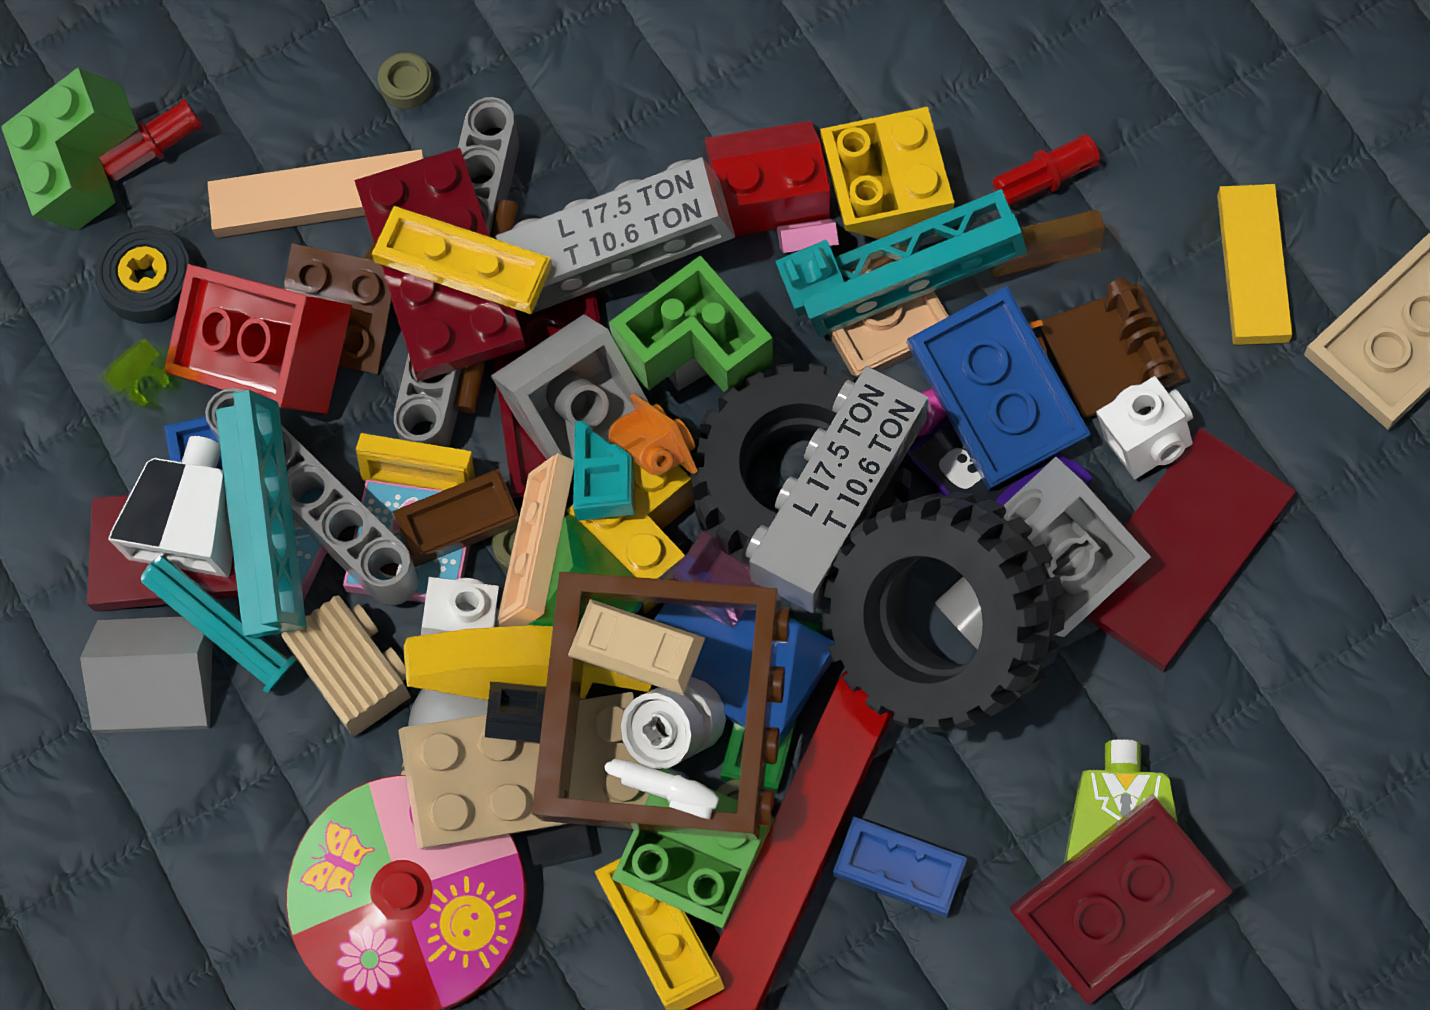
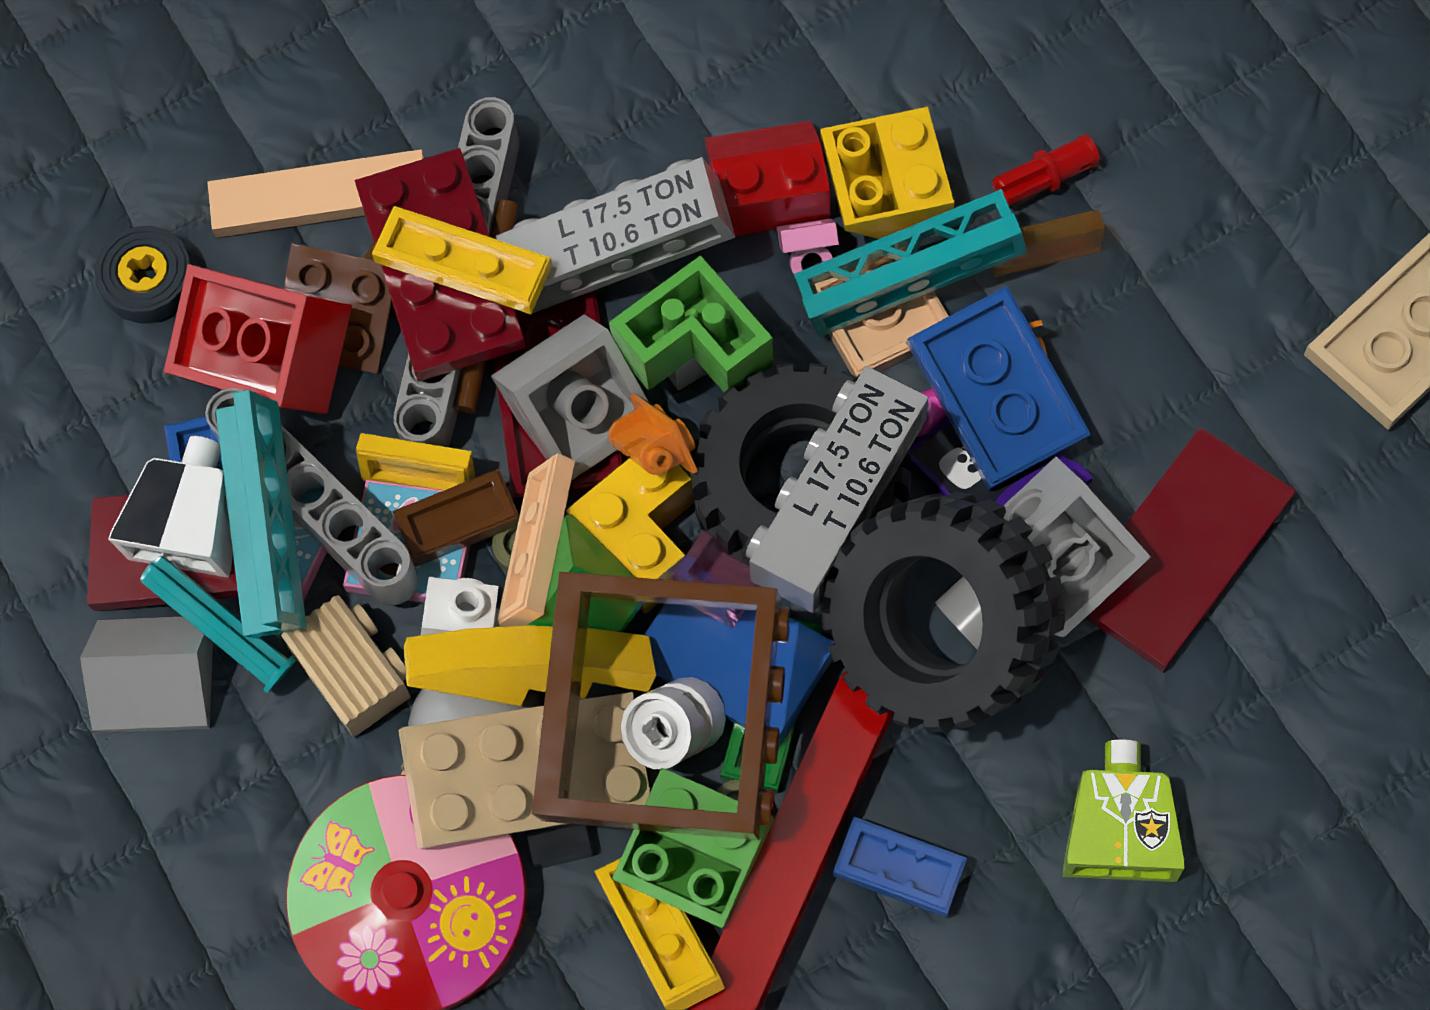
bright green brick [1,67,138,231] -> none
clear neon green tile [96,338,169,407] -> none
red axle [99,98,204,181] -> none
olive tile [378,53,433,109] -> none
black tile [485,682,546,742] -> none
tan tile [568,599,705,695] -> none
teal tile [573,421,635,521] -> none
white piece [605,759,719,819] -> none
teal tile [775,239,845,317] -> none
dark red tile [1010,794,1233,1005] -> none
reddish brown hinge [1038,277,1187,419] -> none
white brick [1096,376,1193,480] -> none
yellow tile [1217,184,1292,345] -> none

